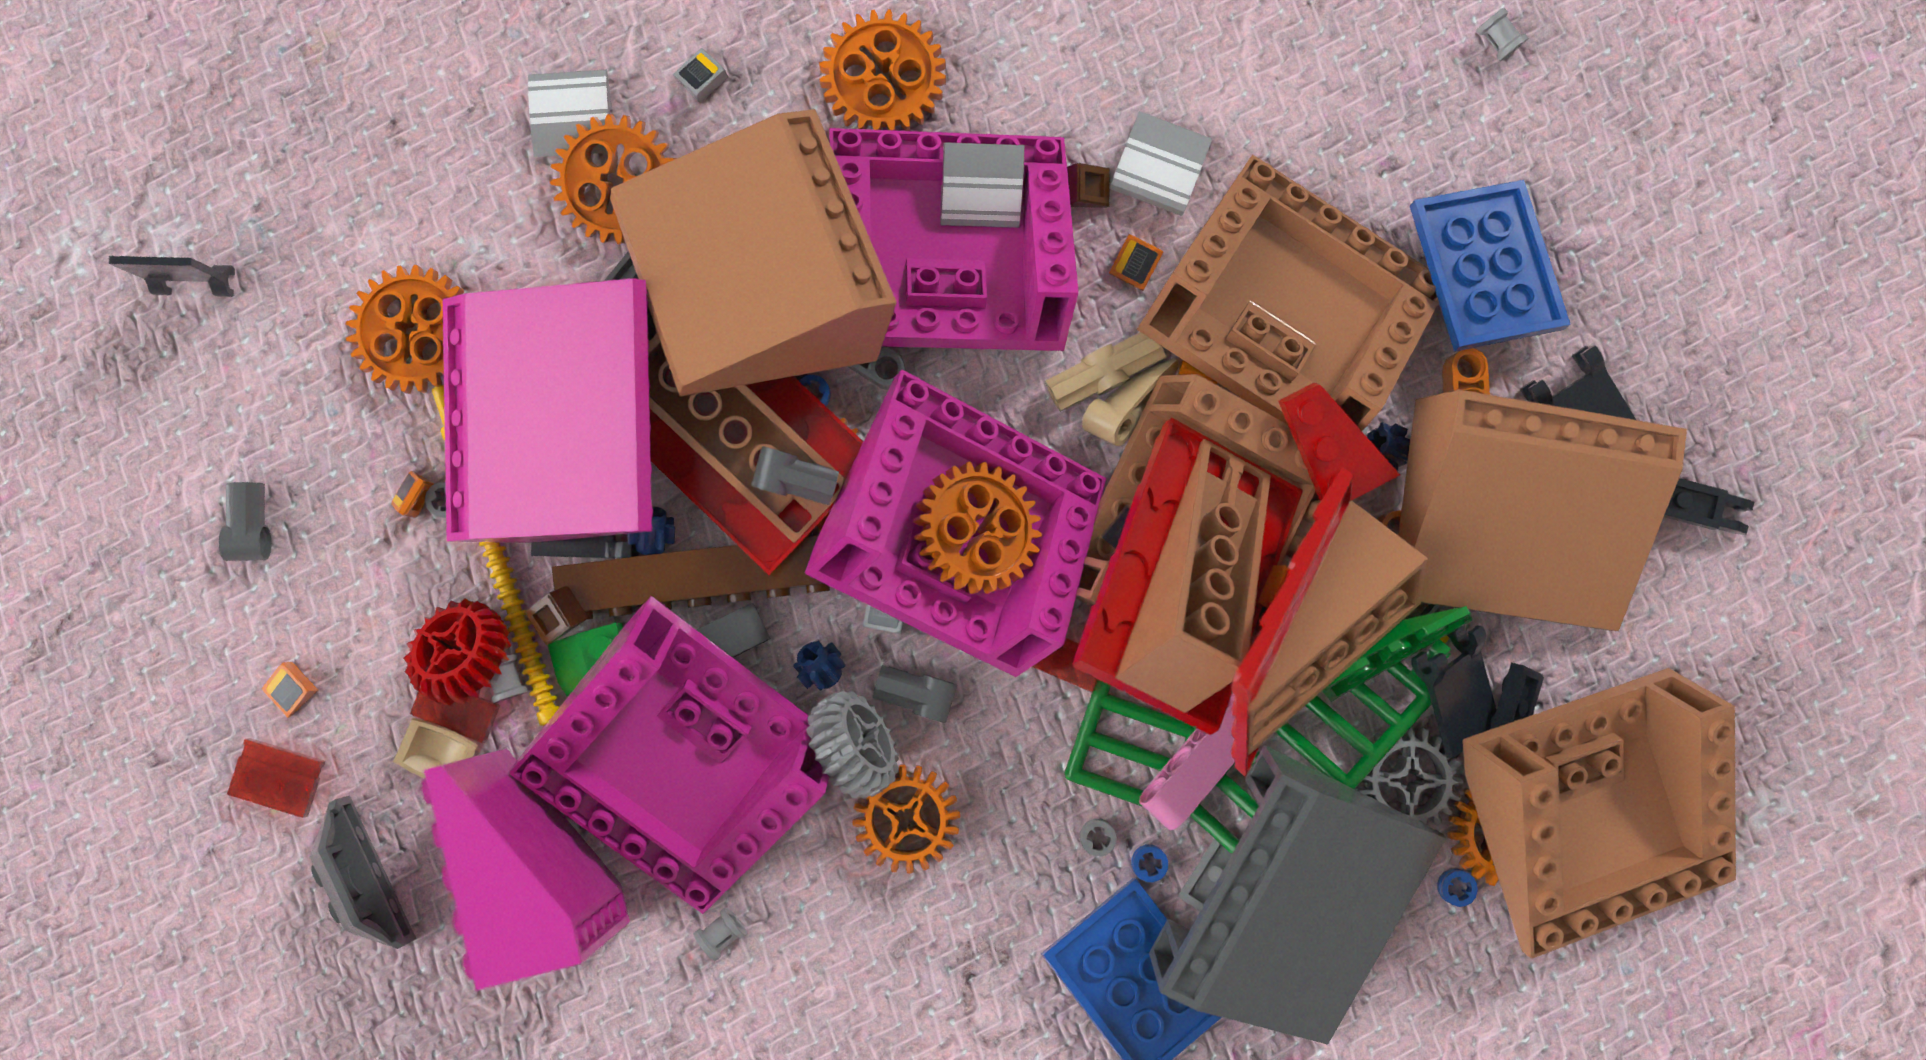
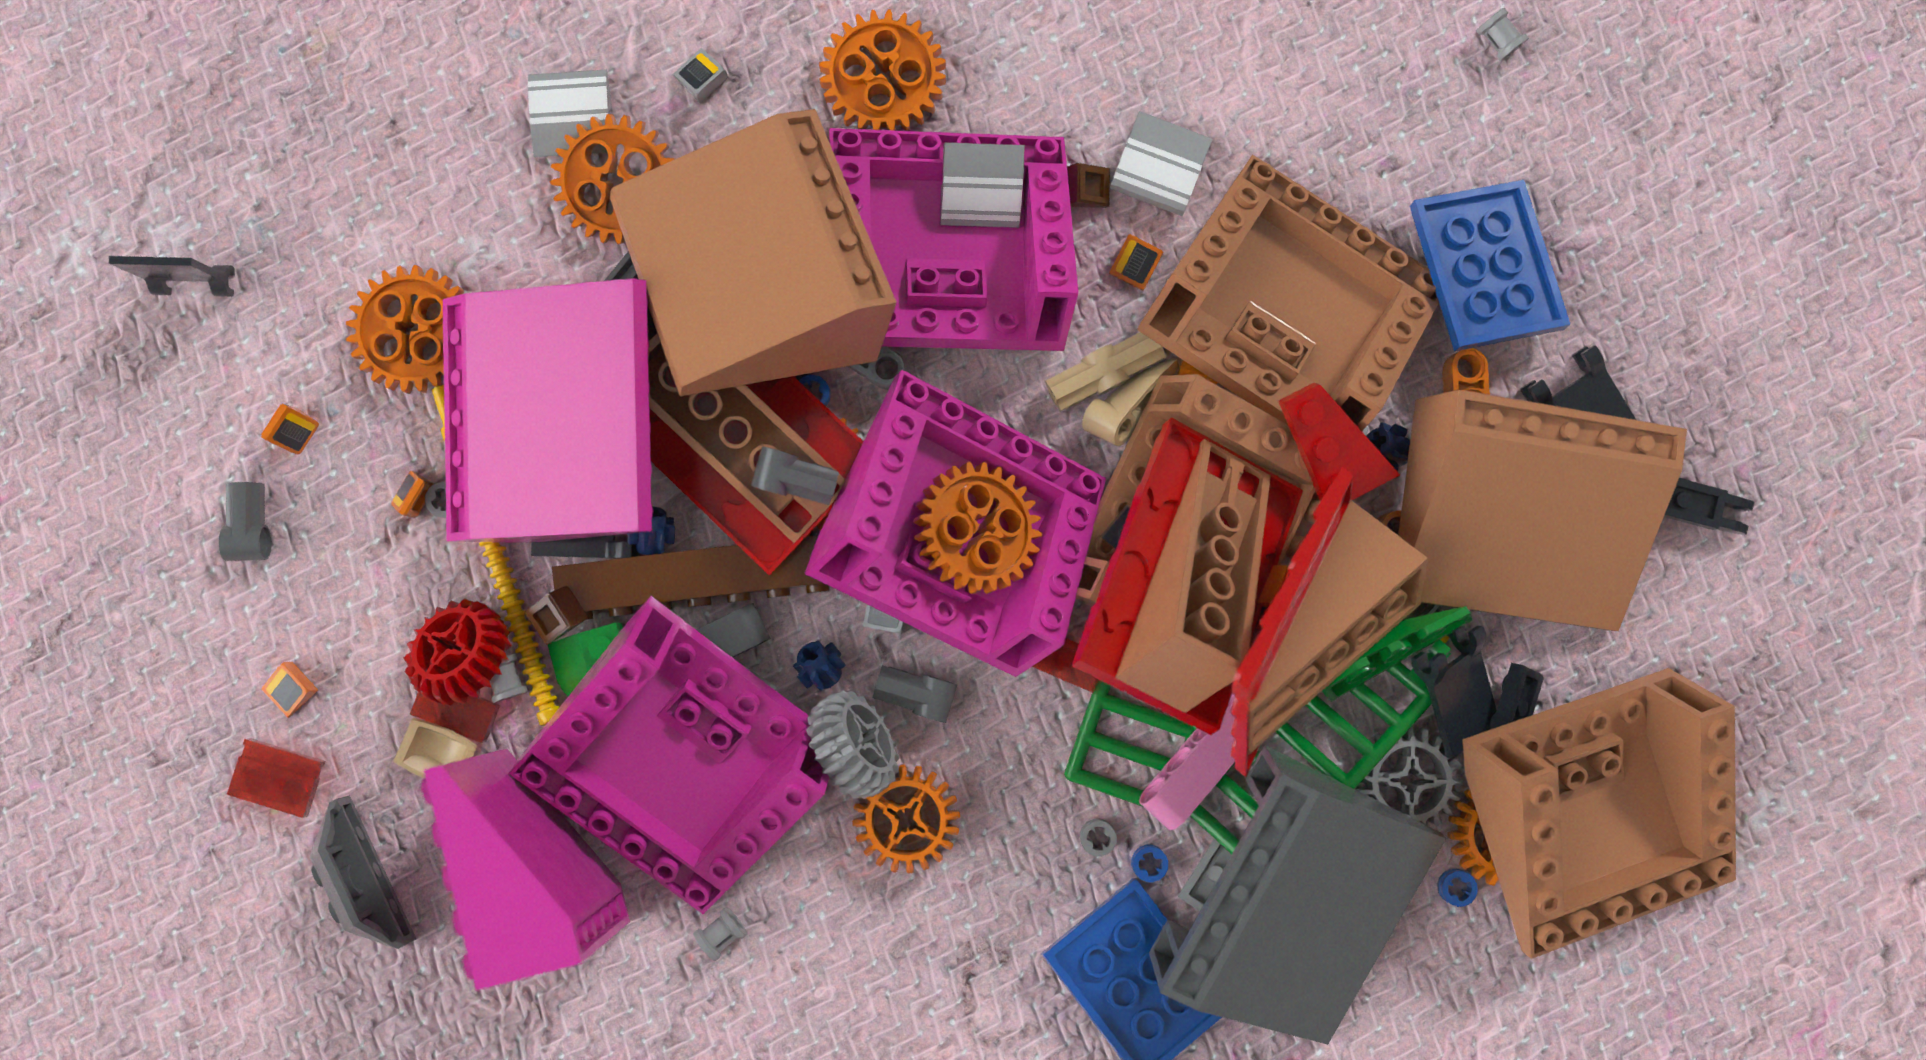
none -> slope [261,403,319,454]

